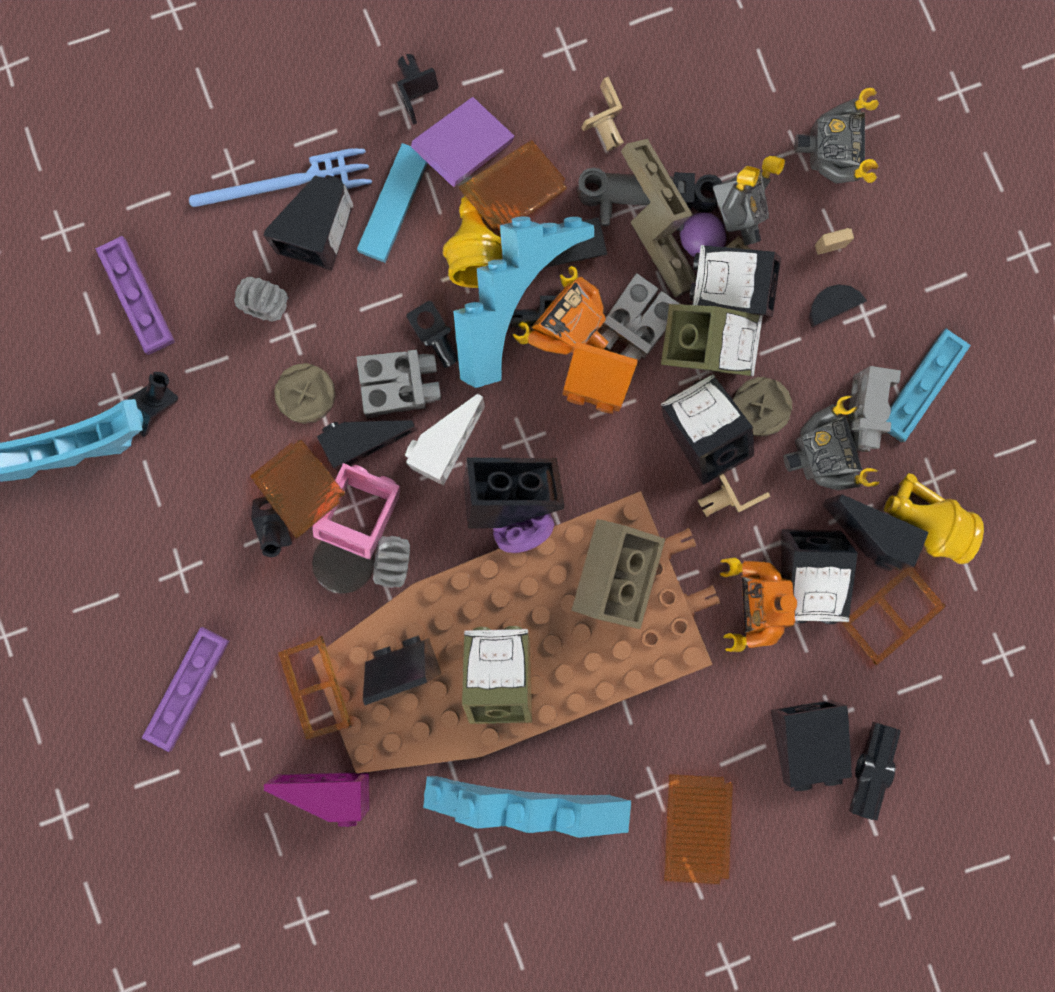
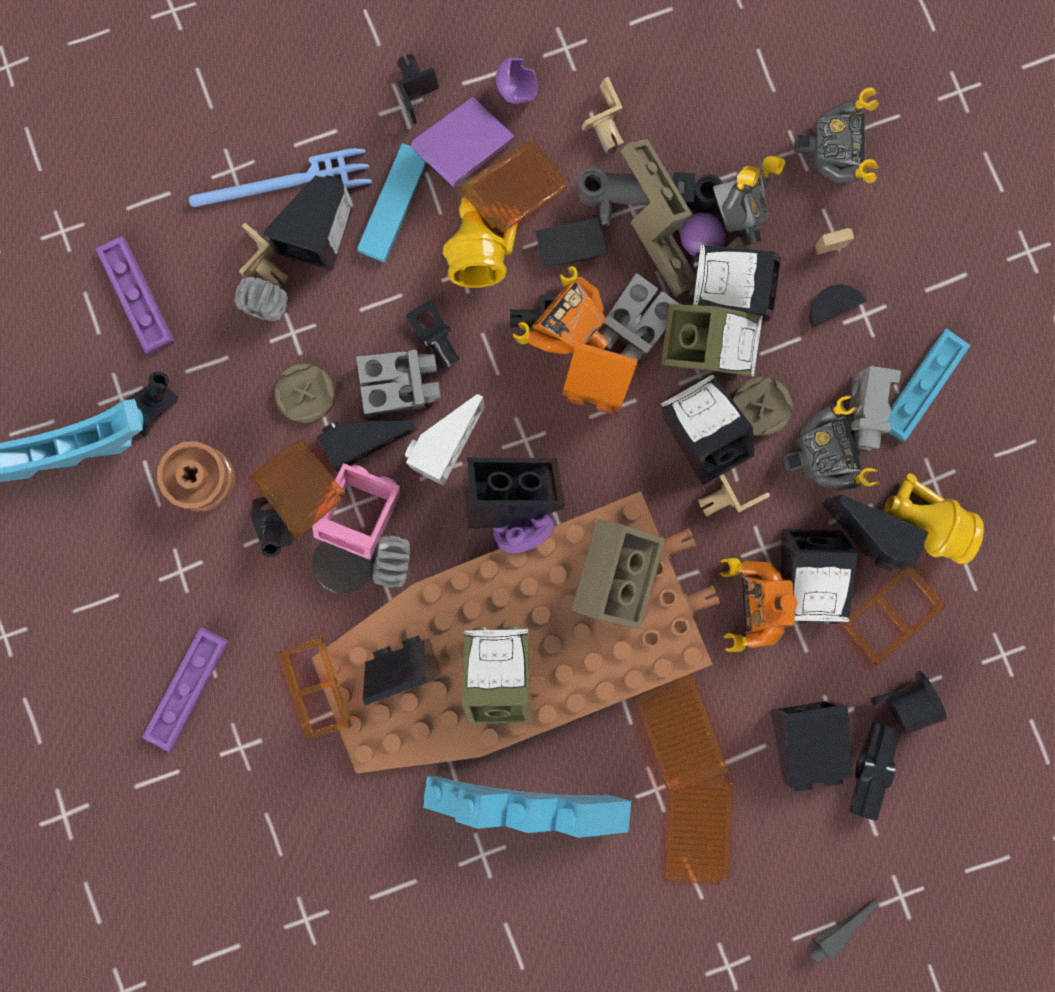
magenta slope [264,772,369,827] -> none
medium azure arch [453,217,594,388] -> none
none -> nougat wheel [157,441,235,512]
none -> tan bracket [239,223,288,288]
none -> medium lavender hair [496,58,538,104]
none -> clear orange window [634,673,729,791]
none -> dark grey piece [809,901,878,964]
none -> black hat [871,671,947,734]

